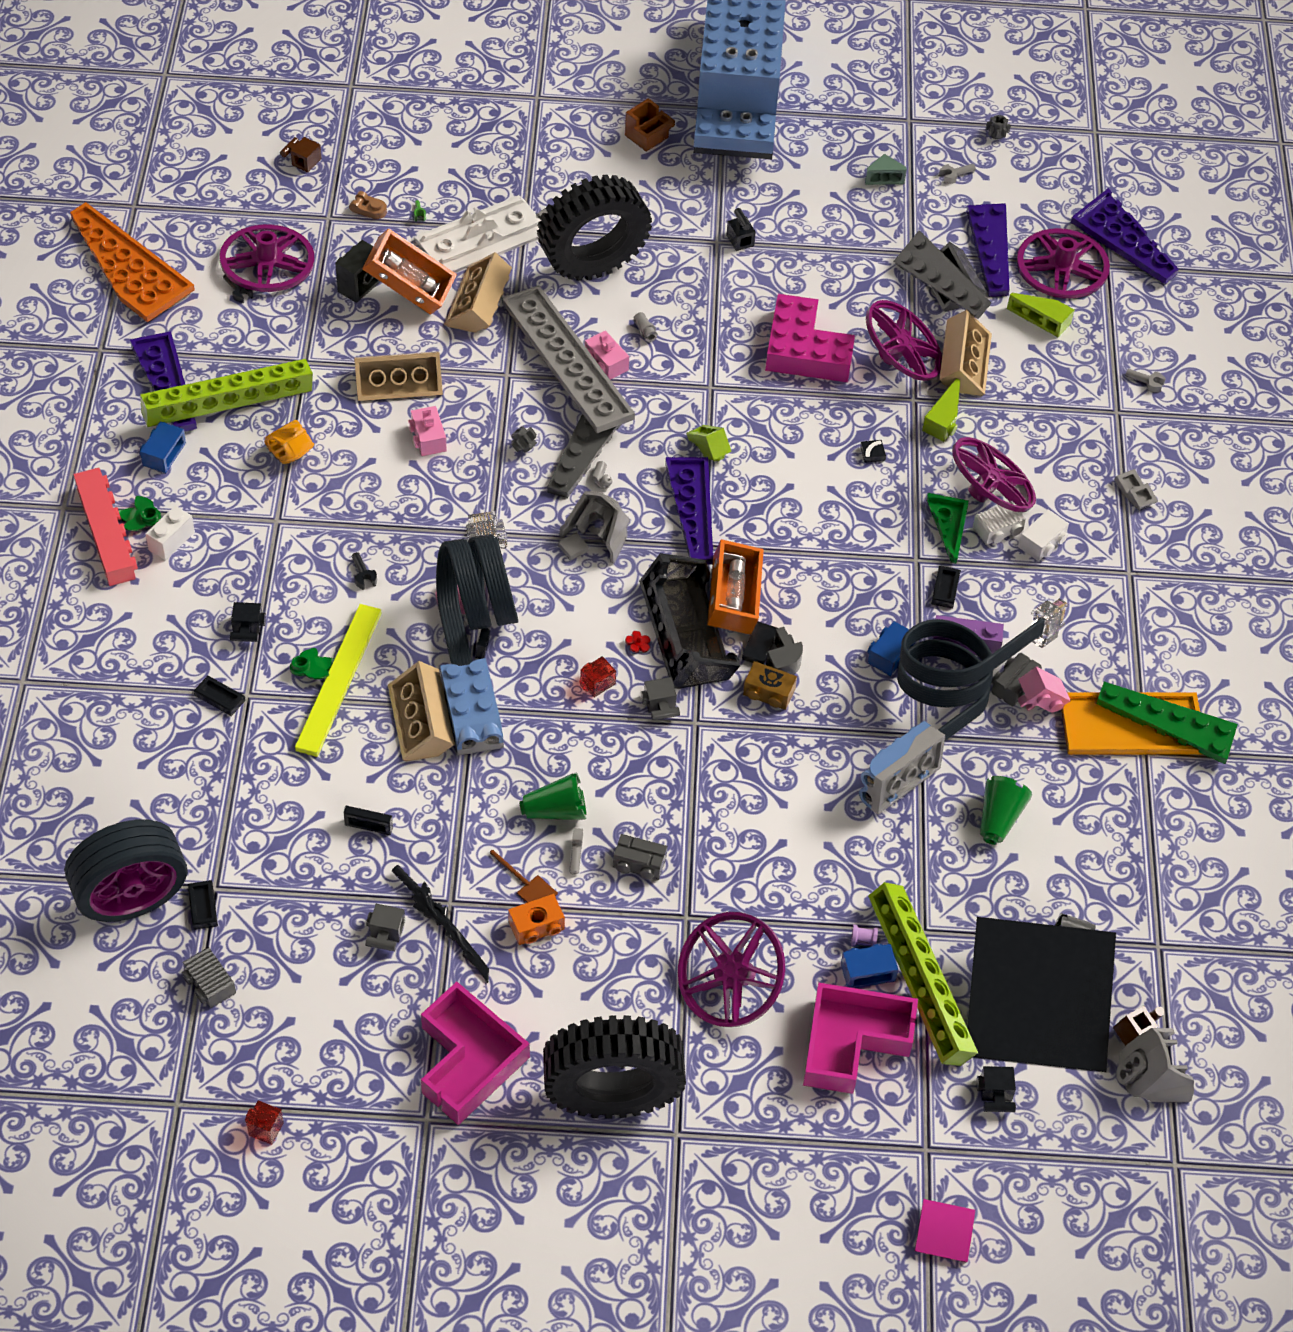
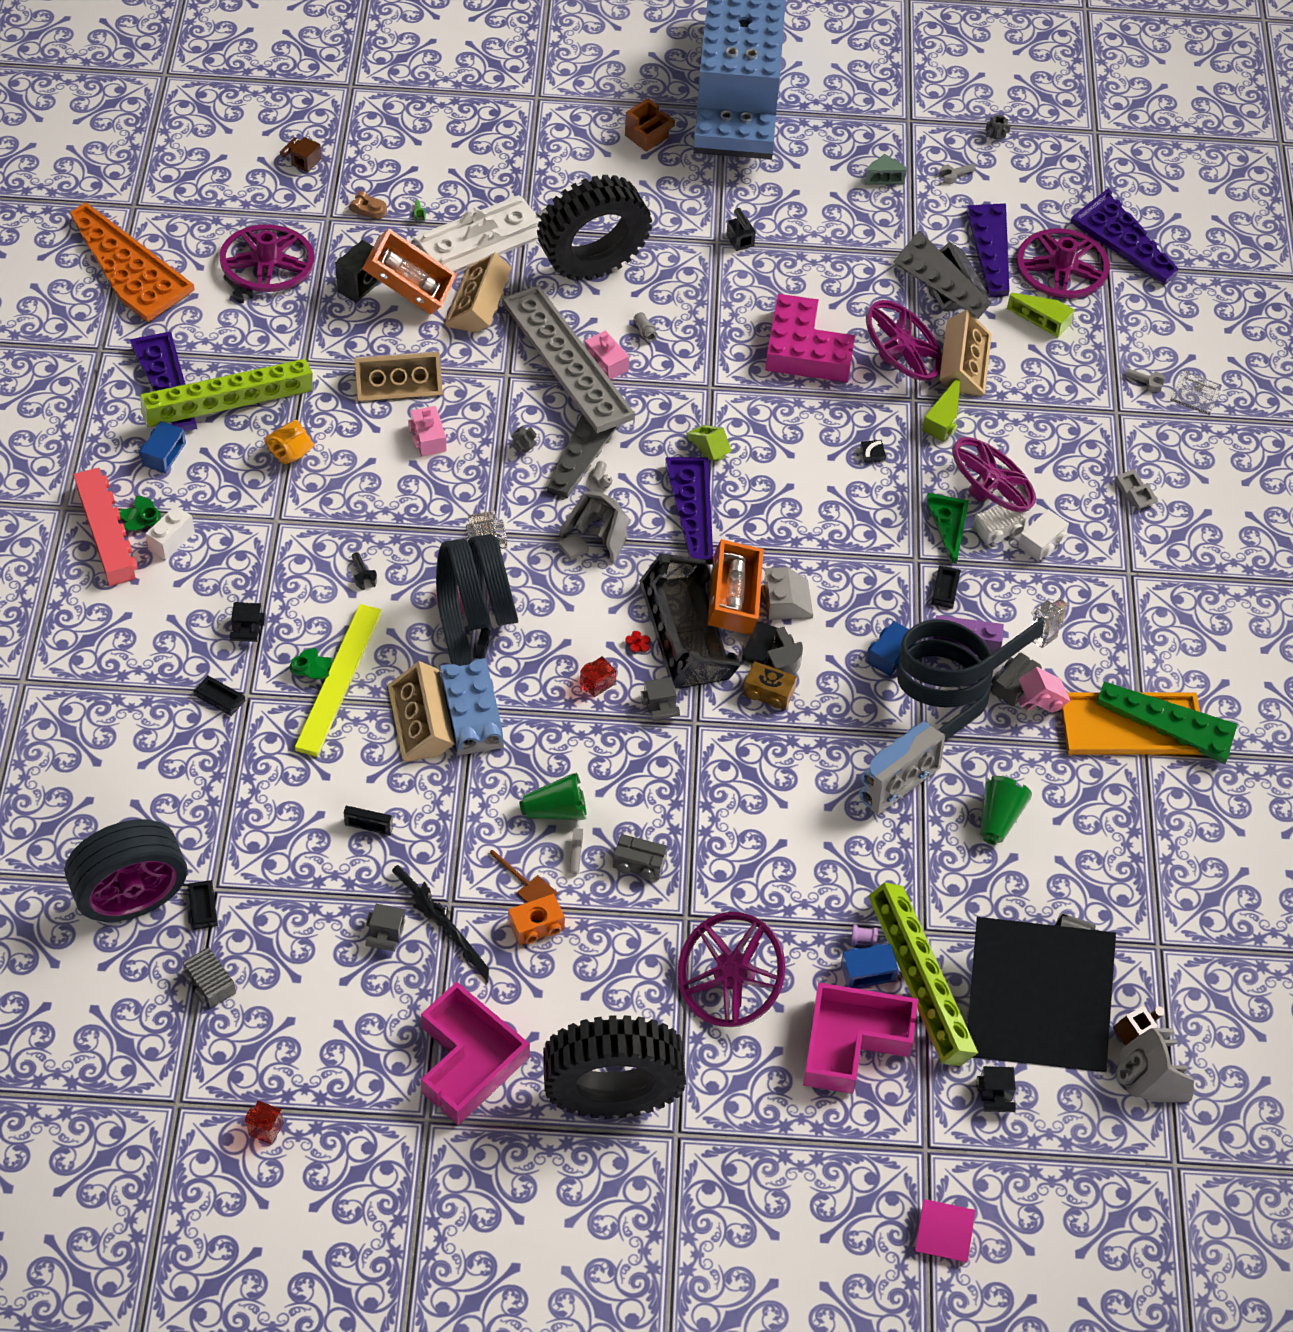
none -> light grey slope [764,567,813,620]
none -> clear panel [1170,370,1222,416]

